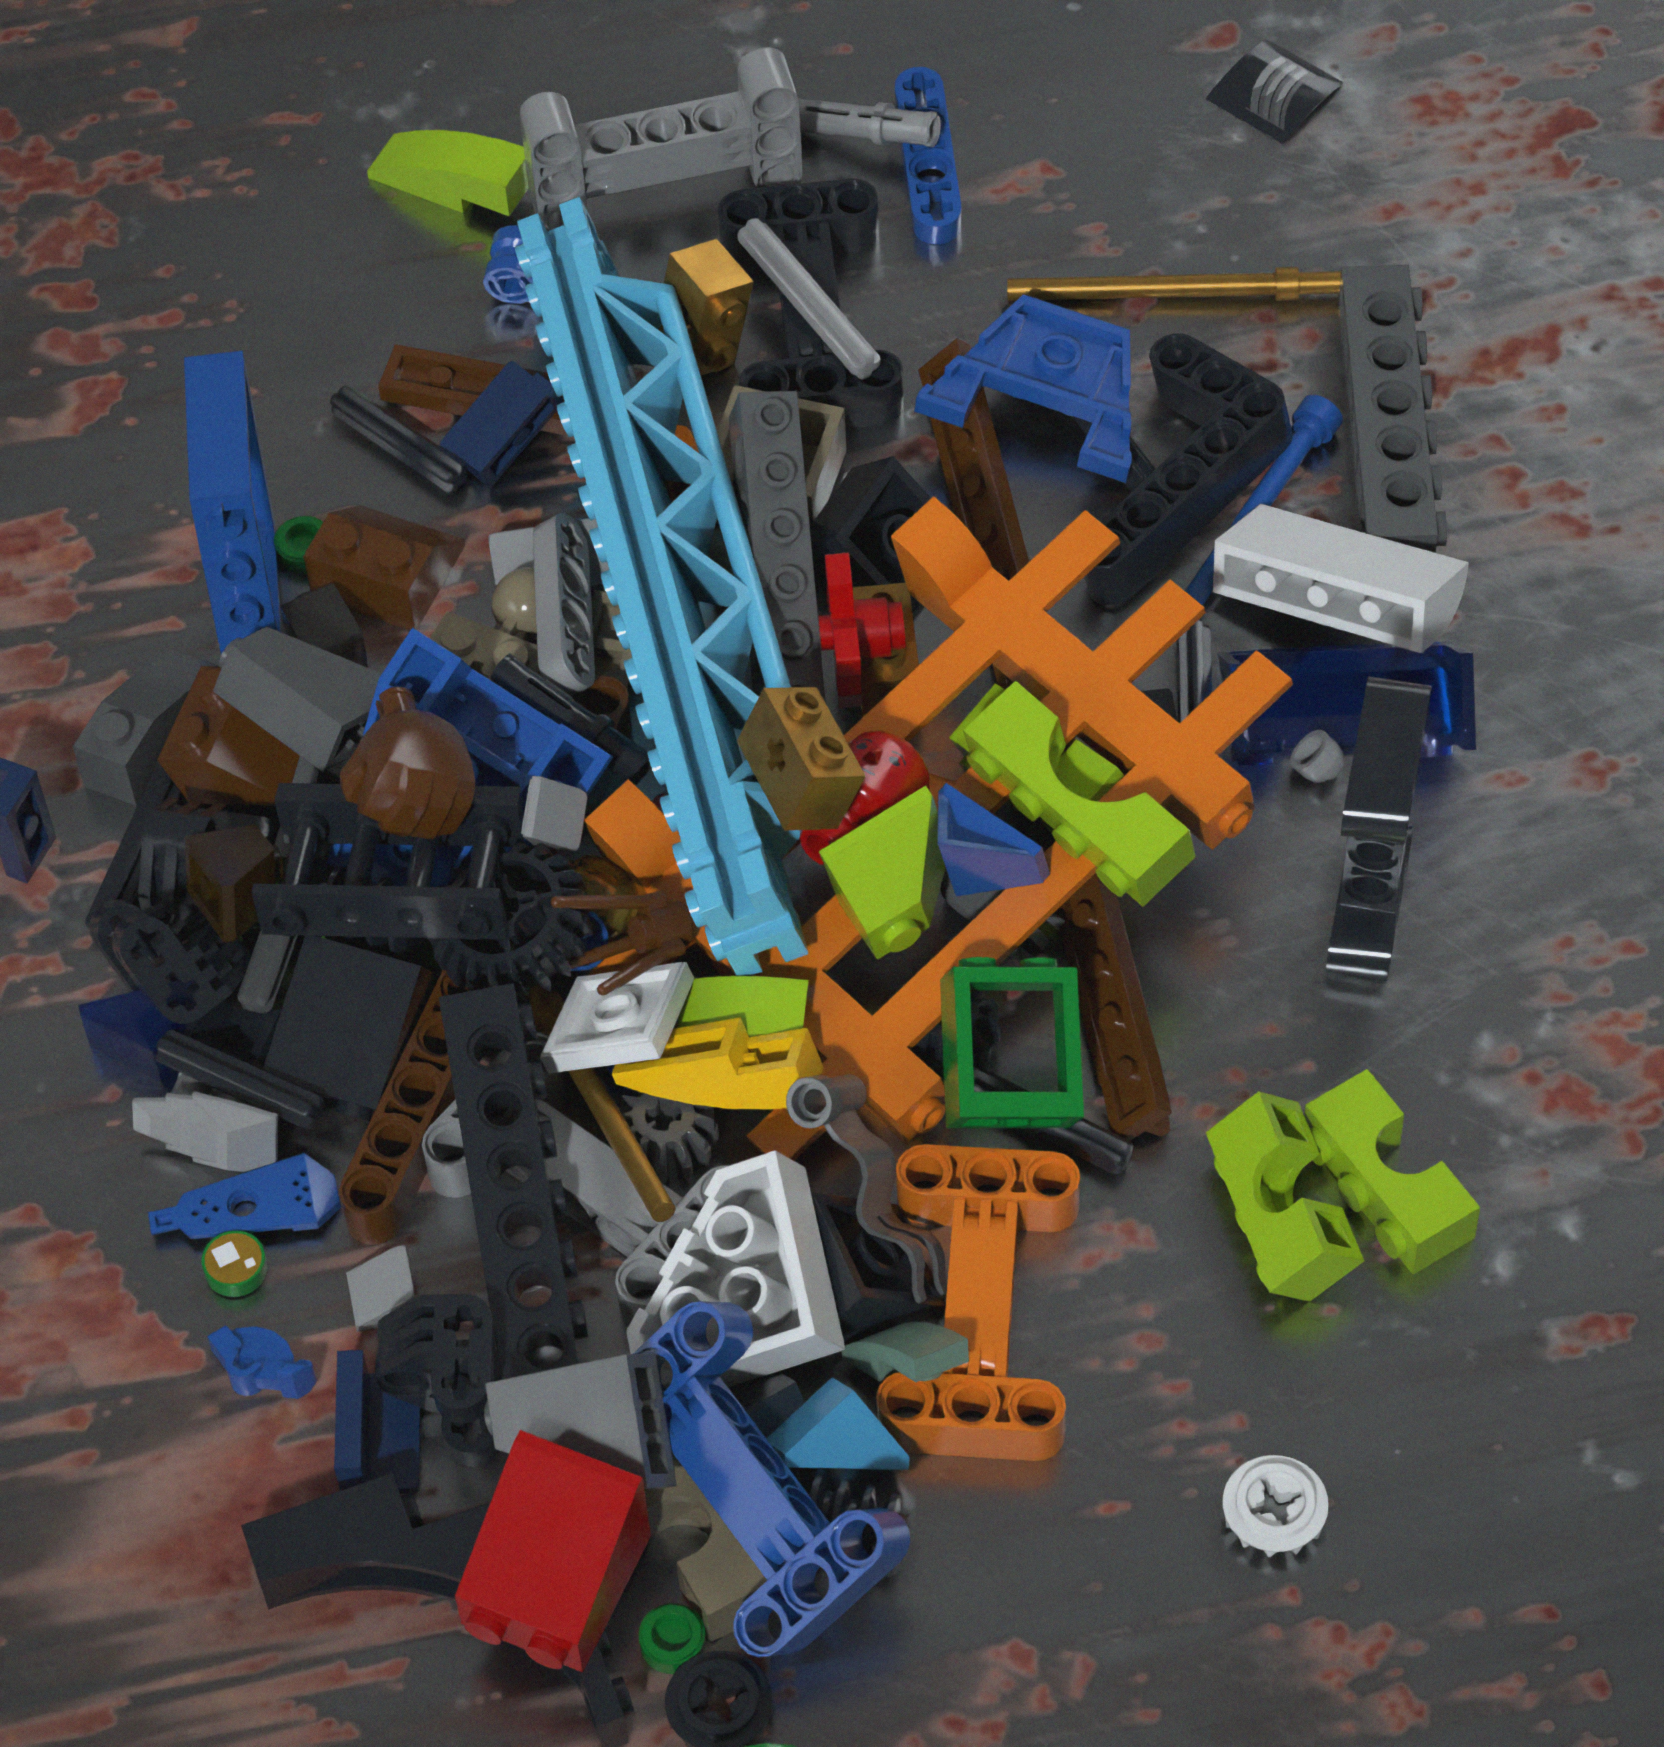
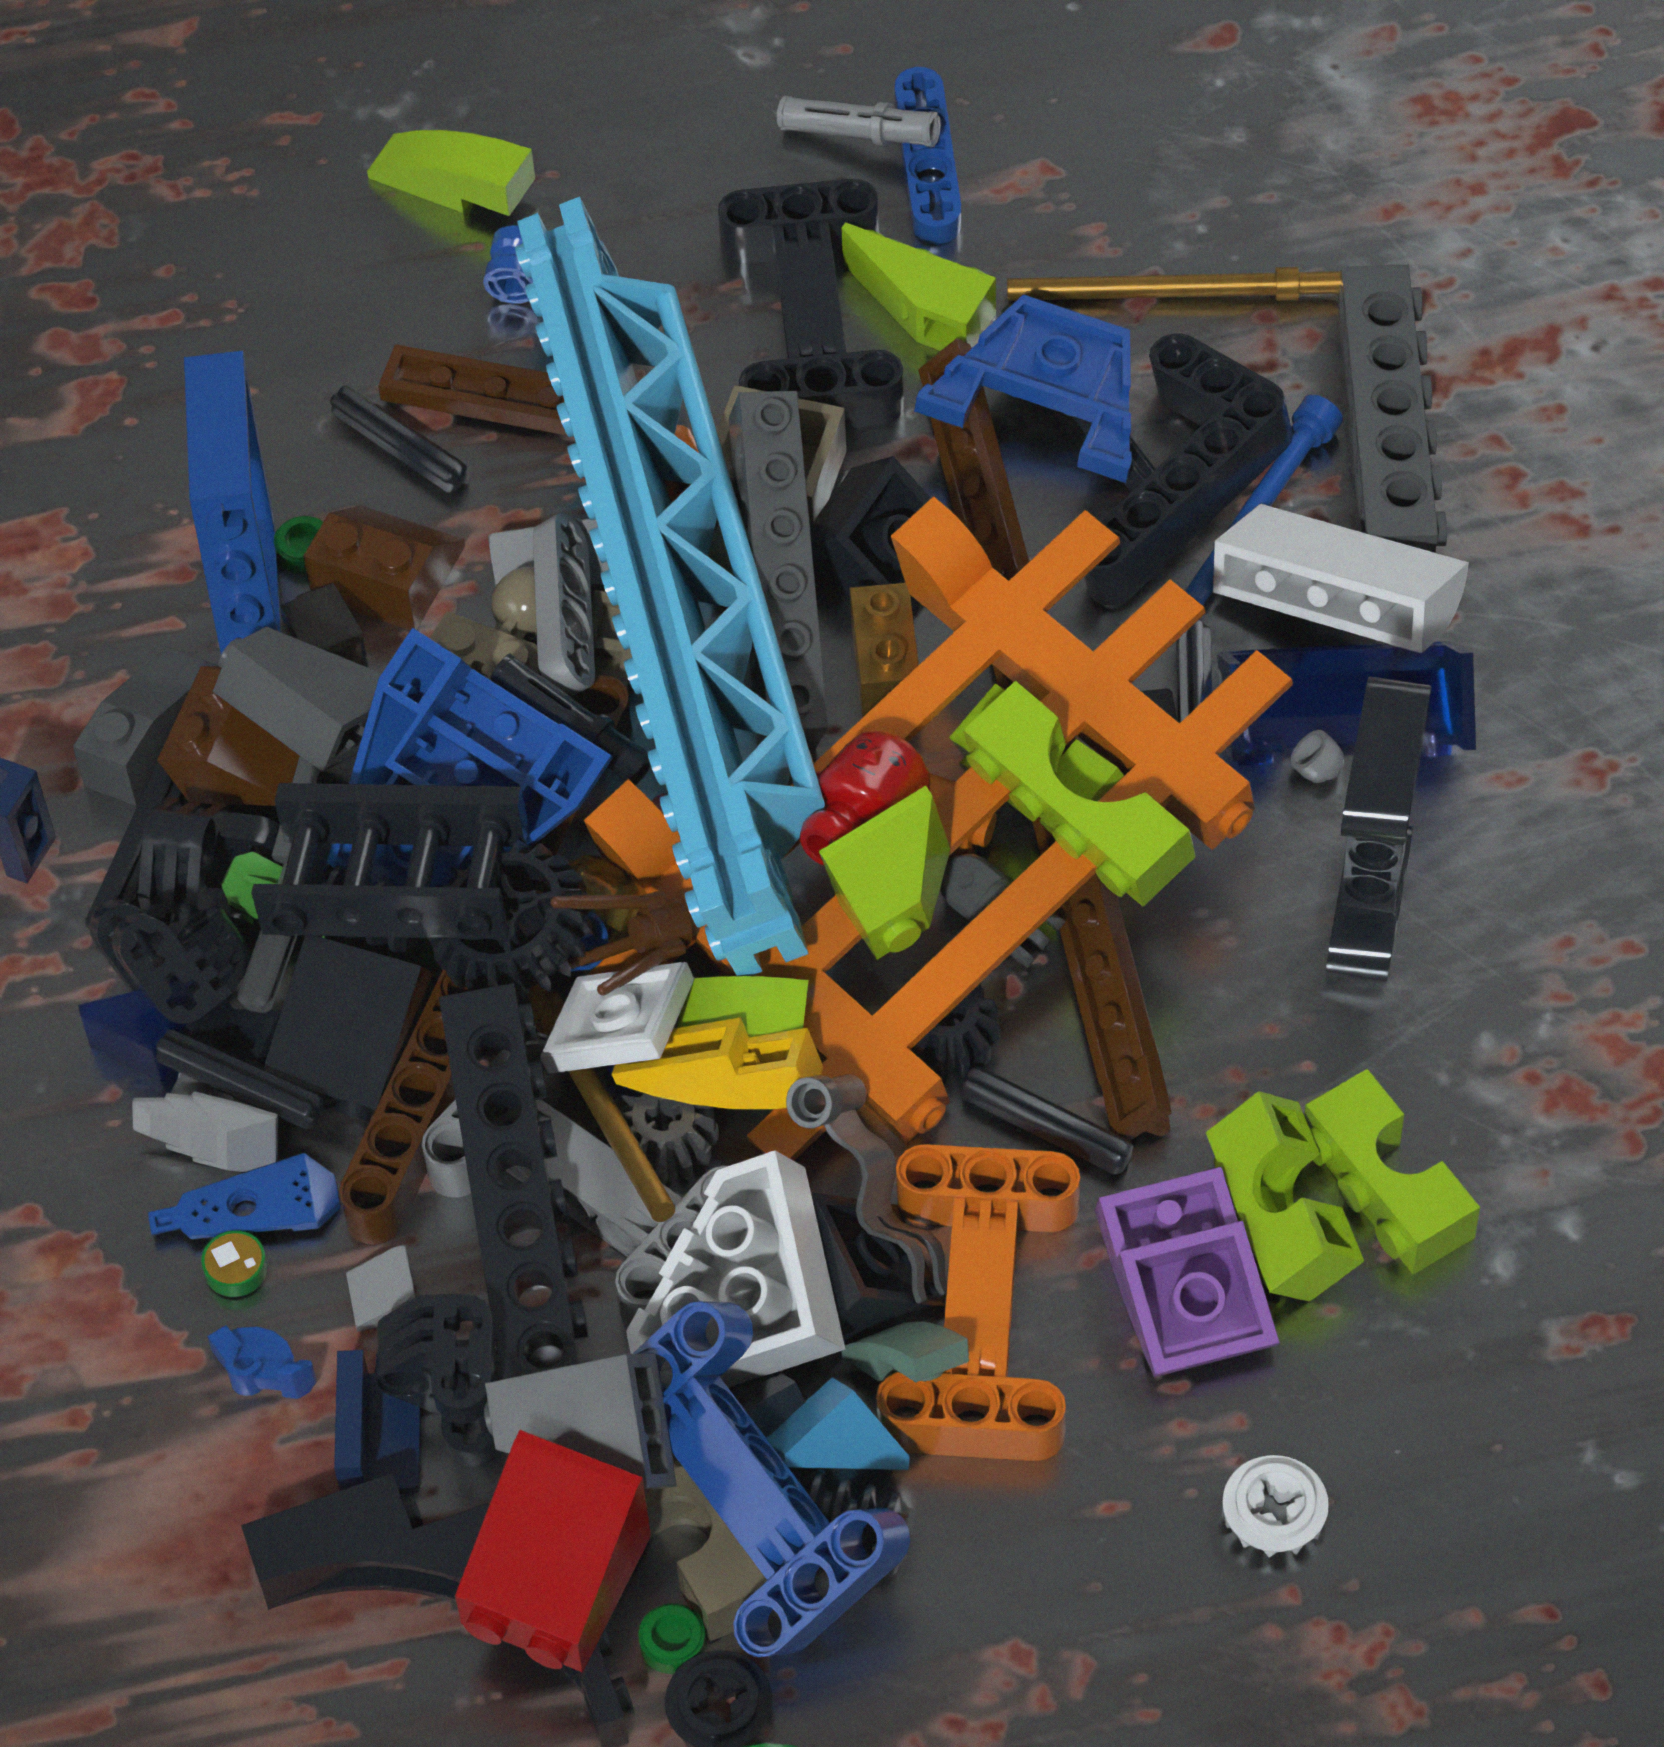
dark brown slope [184,825,283,943] -> none
reddish brown piece [340,687,475,840] -> none
dark blue panel [440,361,563,489] -> none
light grey beam [519,47,803,231] -> none
light grey slope [521,776,588,851] -> none
pearl gold brick [658,239,754,375] -> none
pearl gold brick [737,687,866,831] -> none
light grey axle [738,218,880,379] -> none
red plant [818,552,906,709] -> none
blue slope [938,783,1050,896] -> none
green window [940,957,1084,1128] -> none
black sticker [1206,39,1343,143] -> none
none -> lime slope [842,222,996,351]
none -> medium lavender slope [1095,1167,1280,1377]

